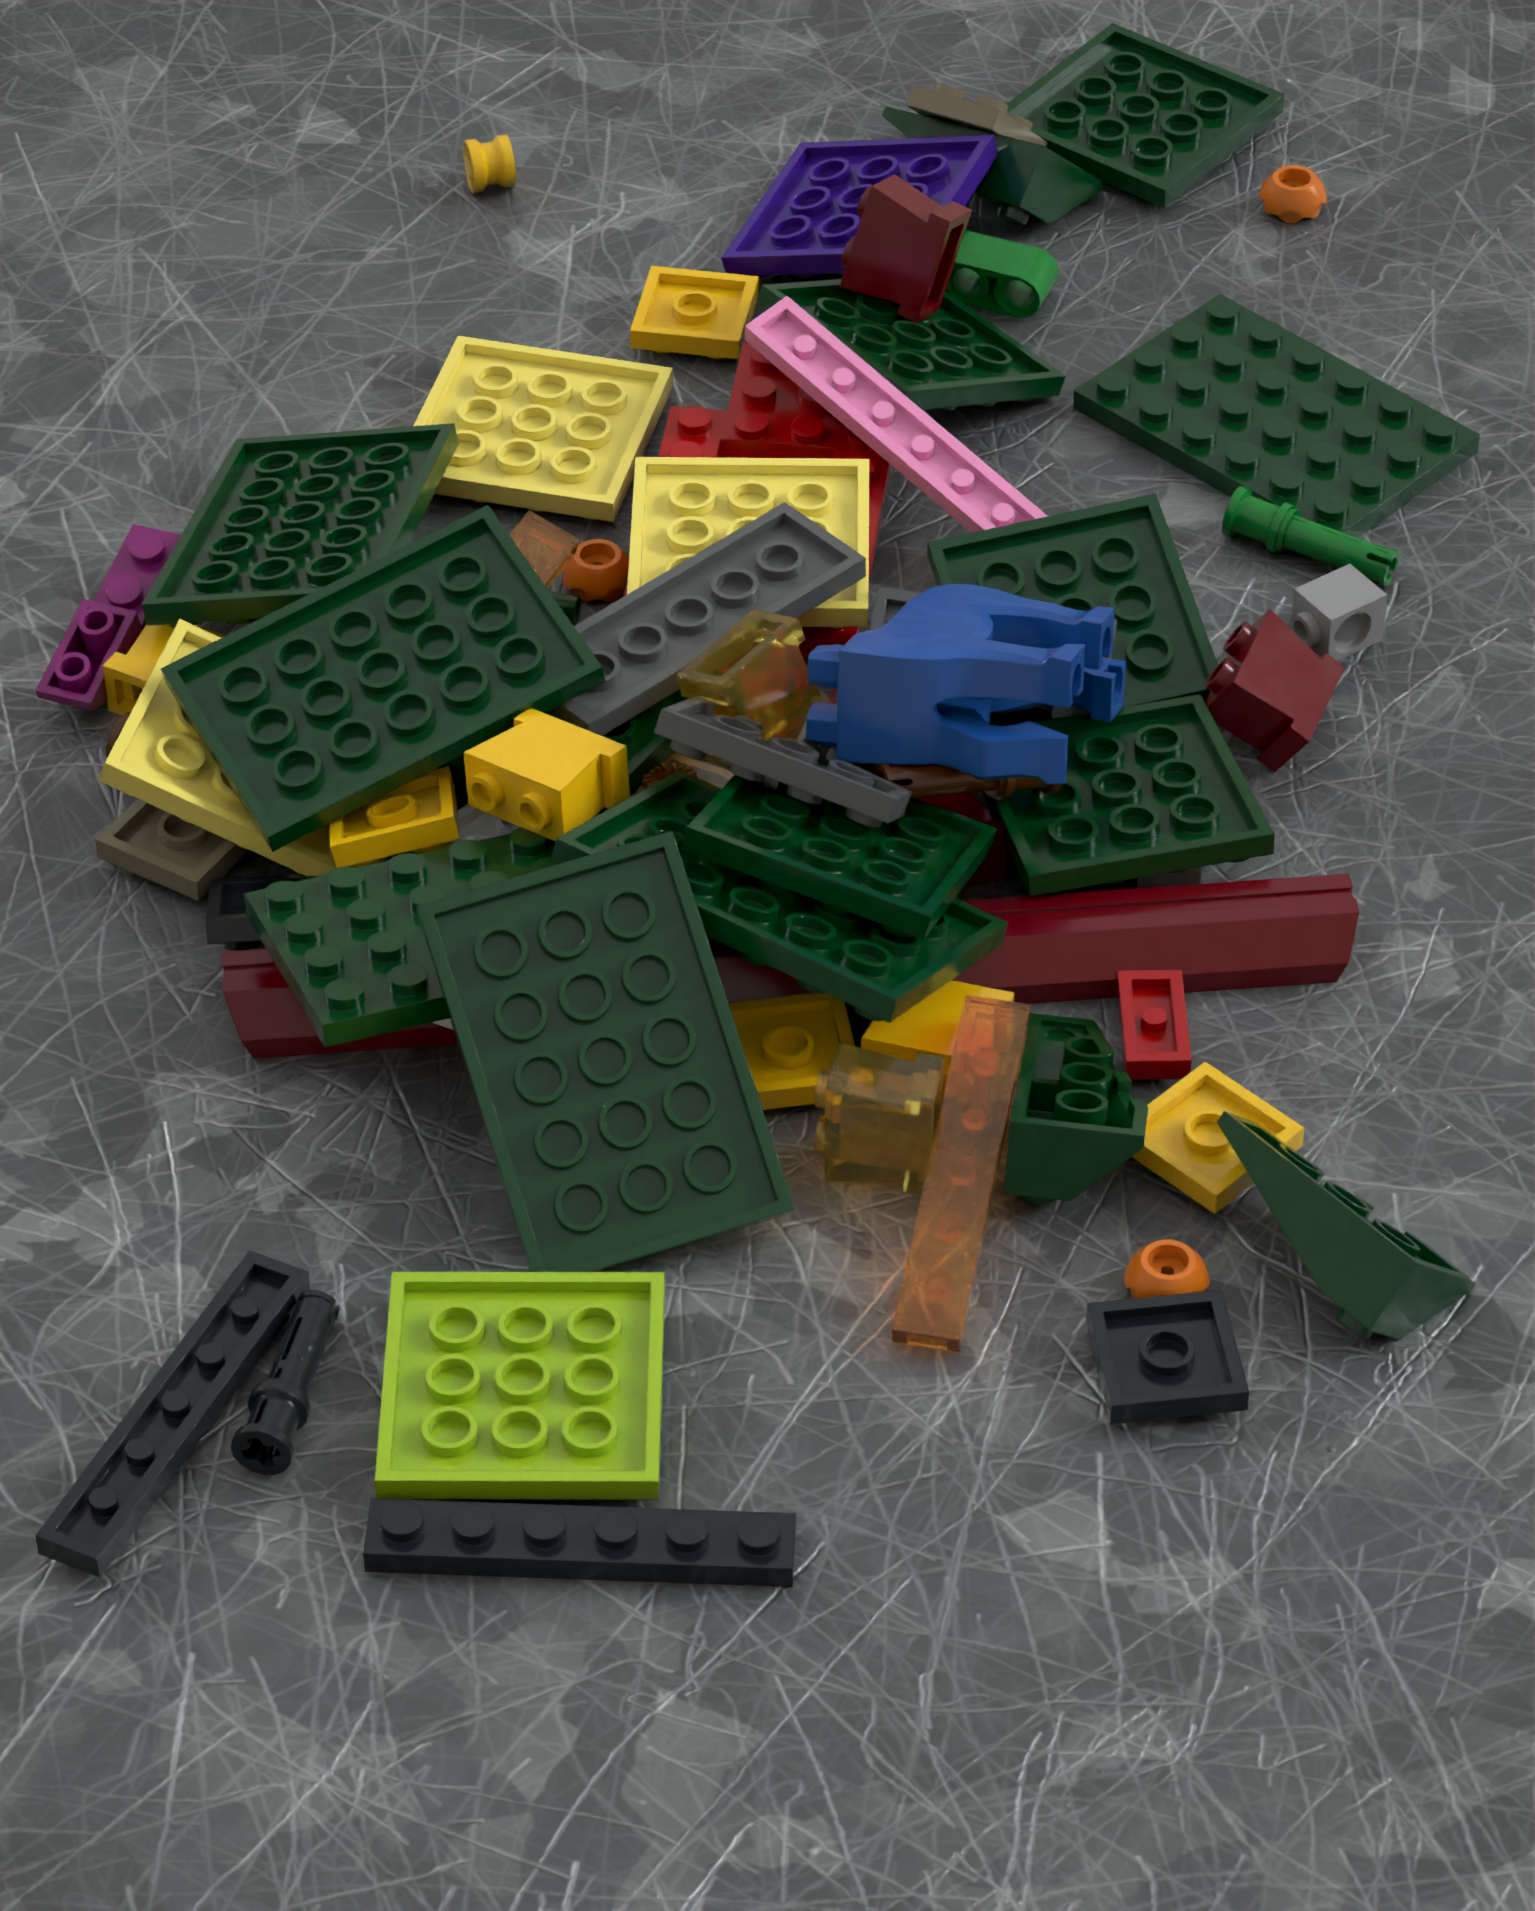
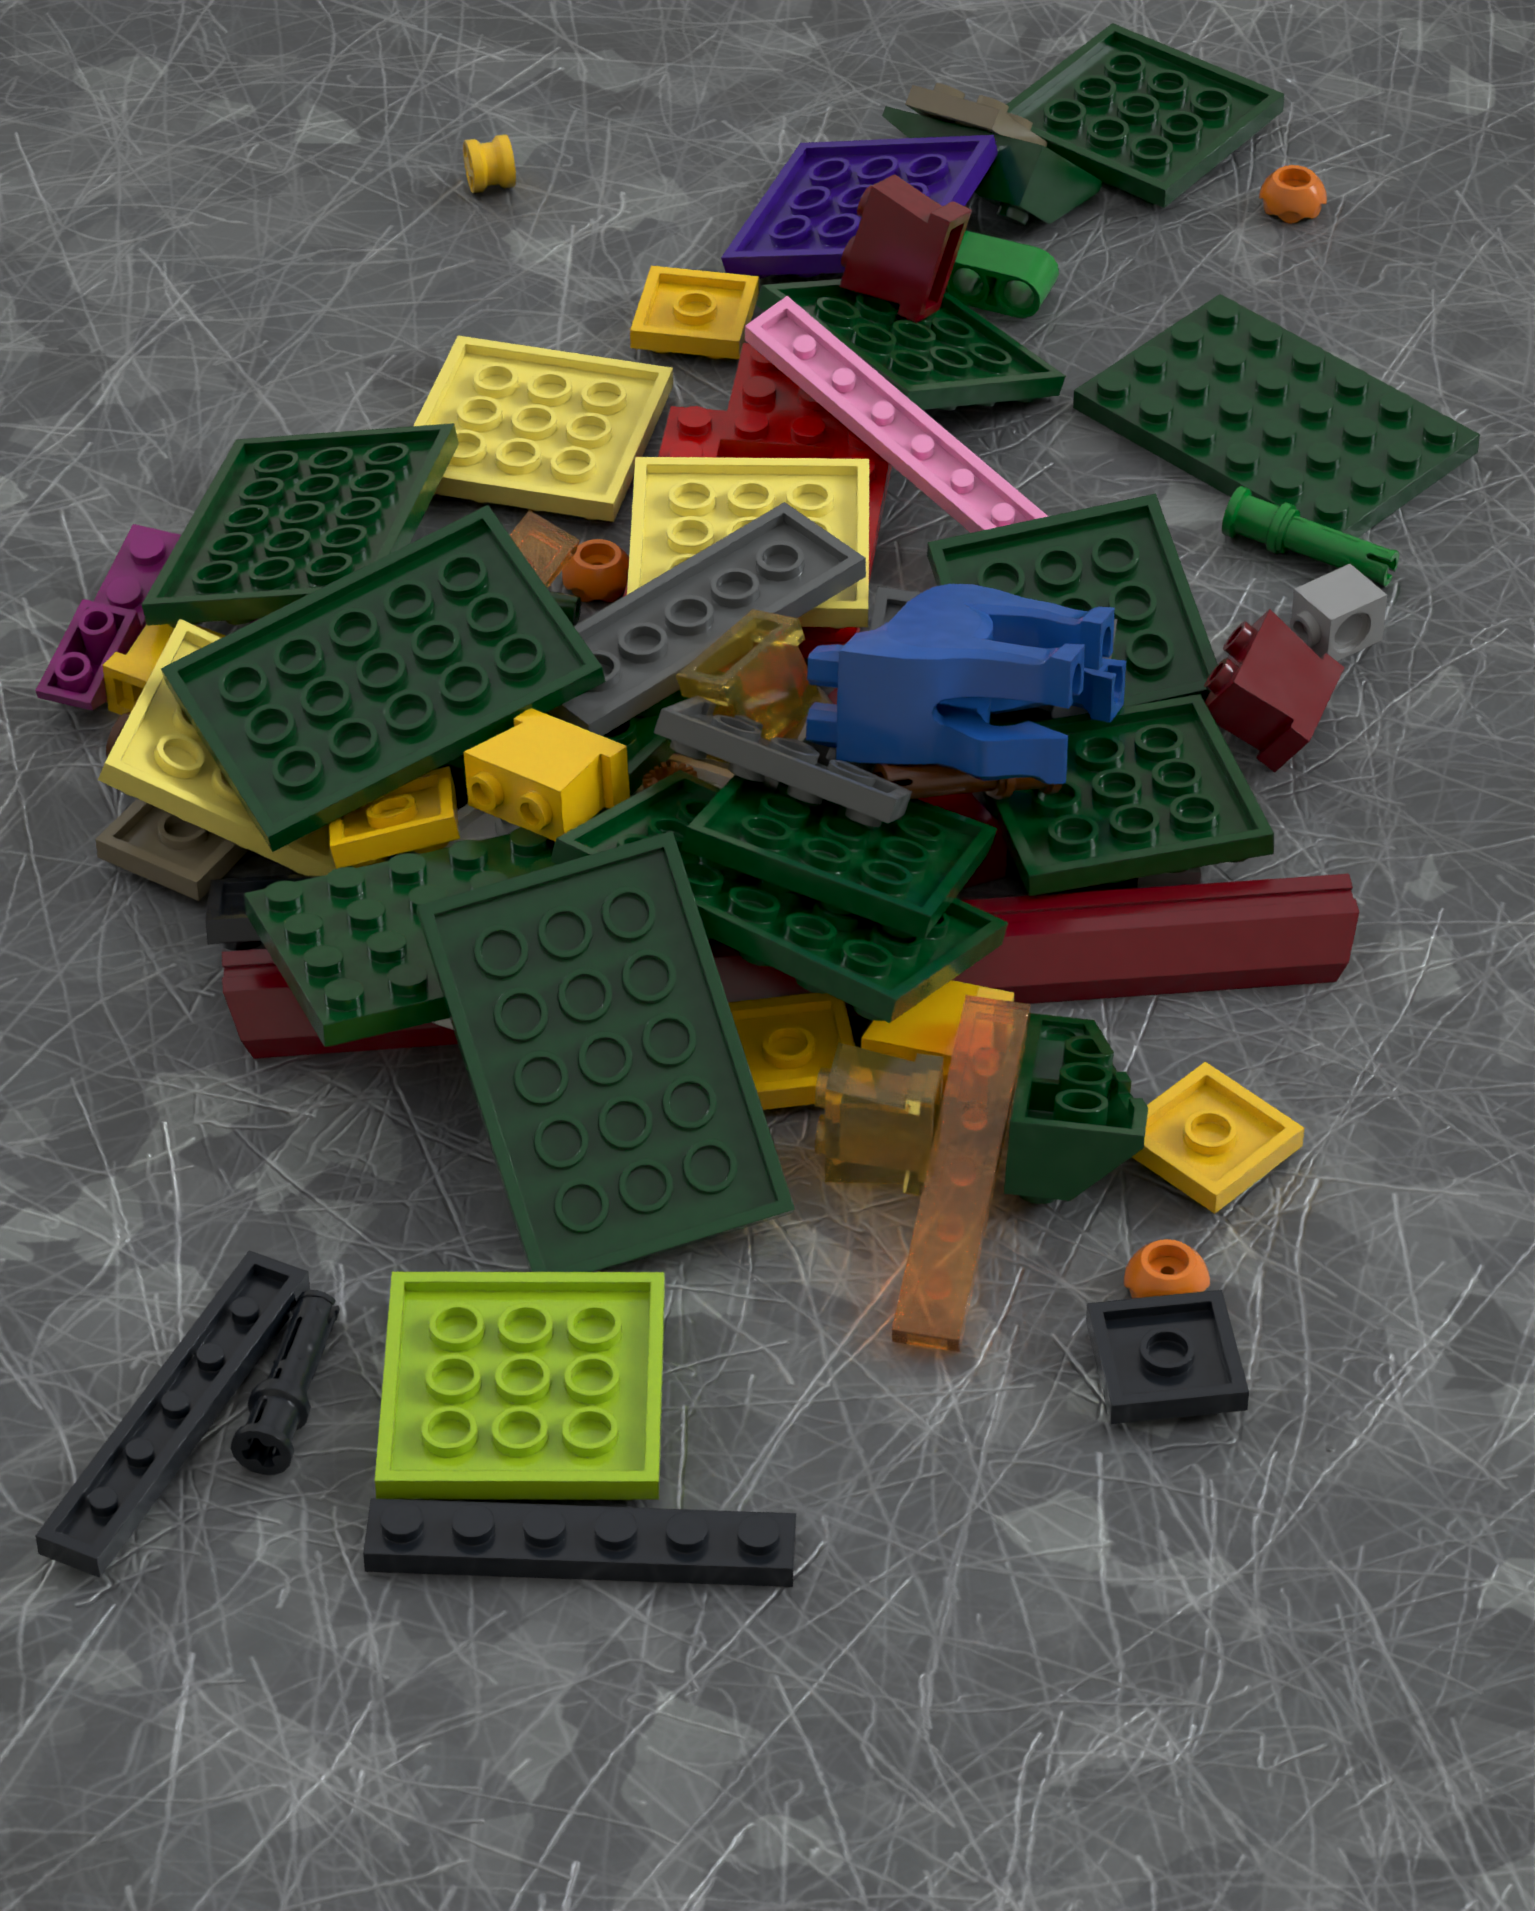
red plate [1116,970,1192,1080] -> none
dark green wedge [1217,1111,1476,1339] -> none

